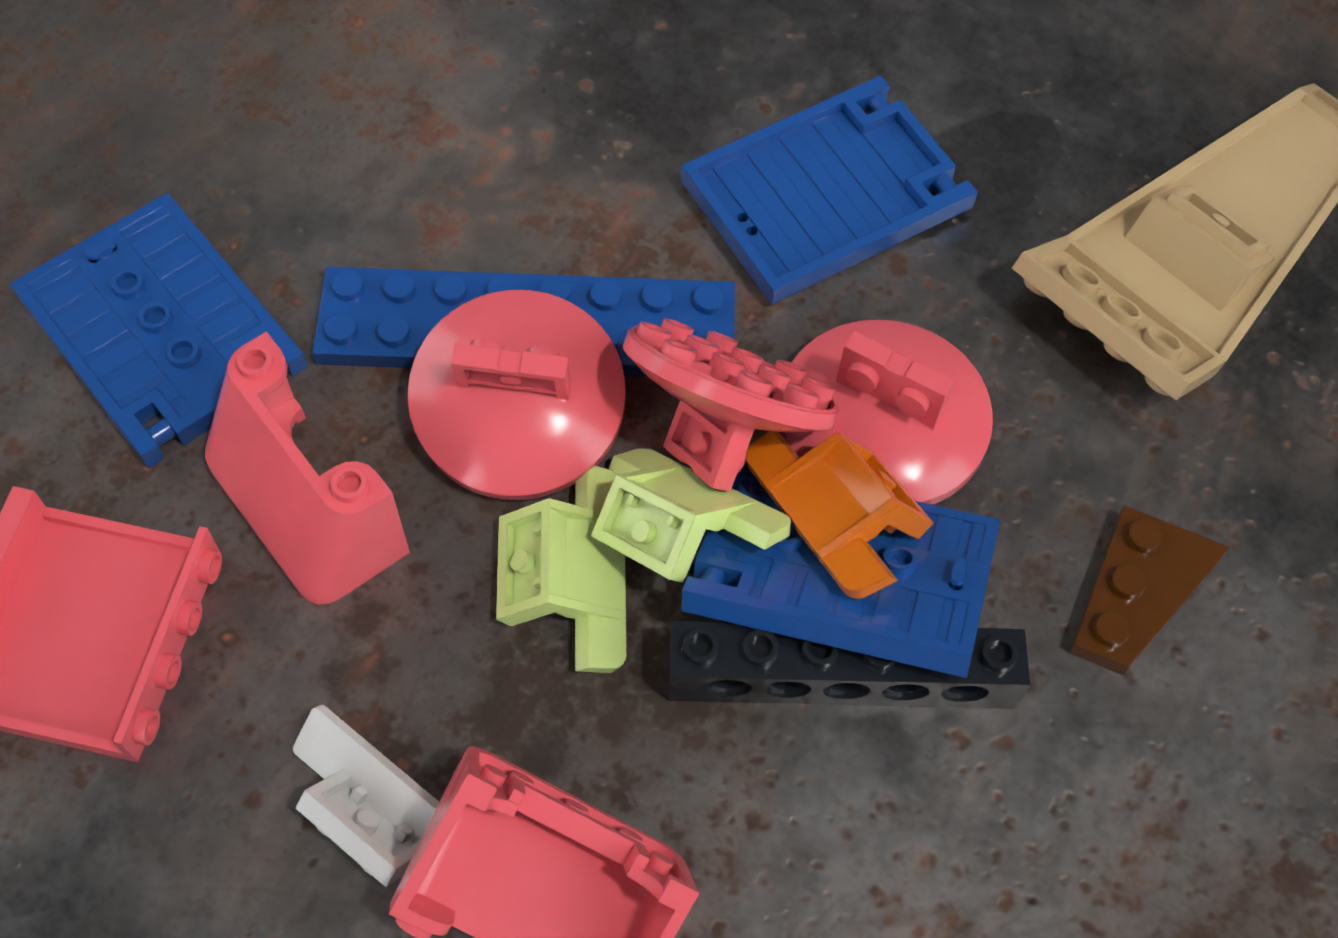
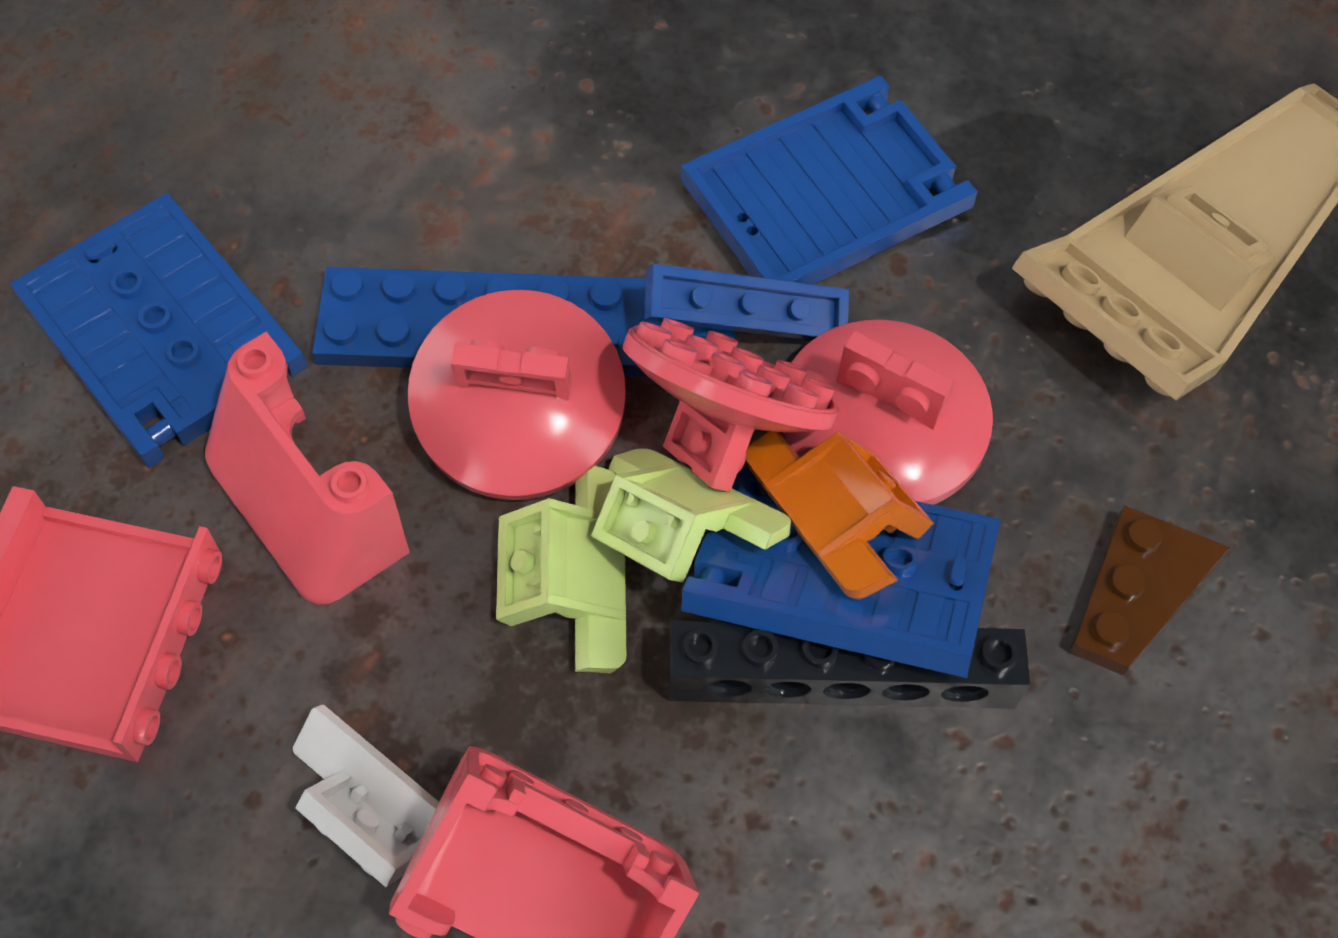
none -> blue plate [644,263,849,340]

